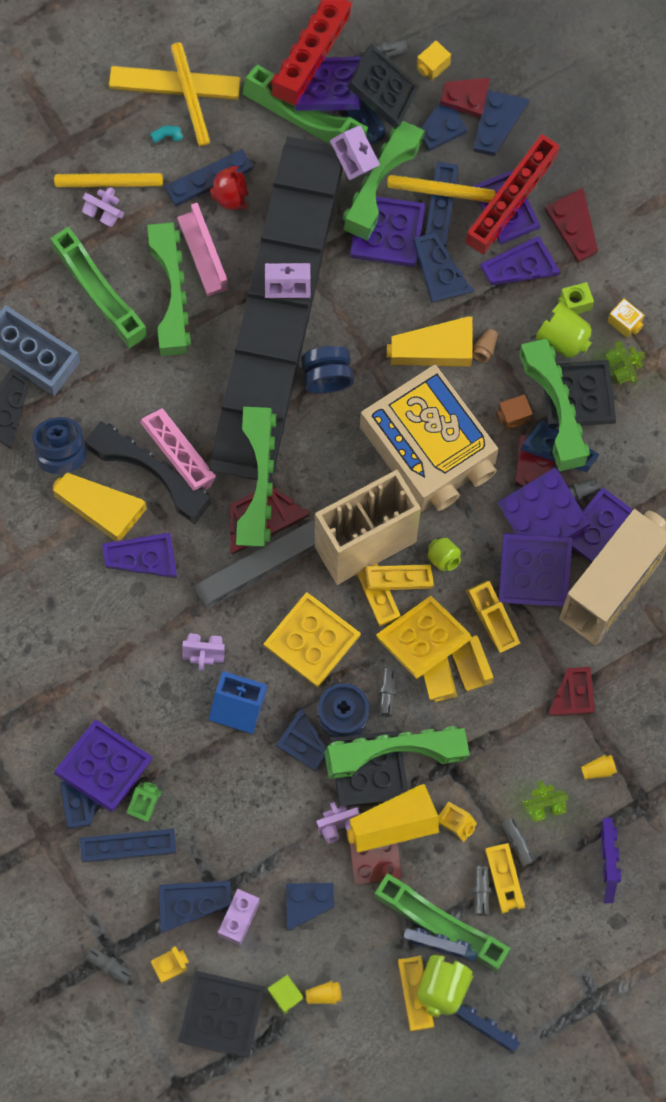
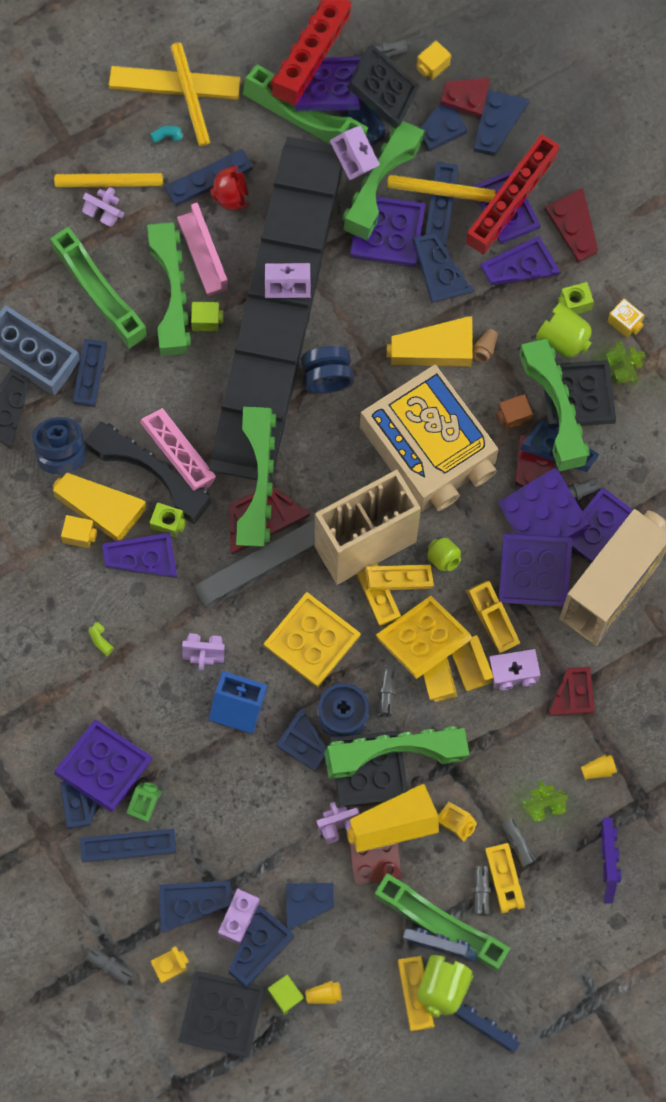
none -> yellow brick [61,515,97,548]
none -> dark blue plate [73,339,107,407]
none -> lime arm [88,622,114,656]
none -> lime brick [150,503,186,538]
none -> lime brick [191,302,224,331]
none -> dark blue wing [228,905,294,989]
none -> lavender brick [488,649,541,691]

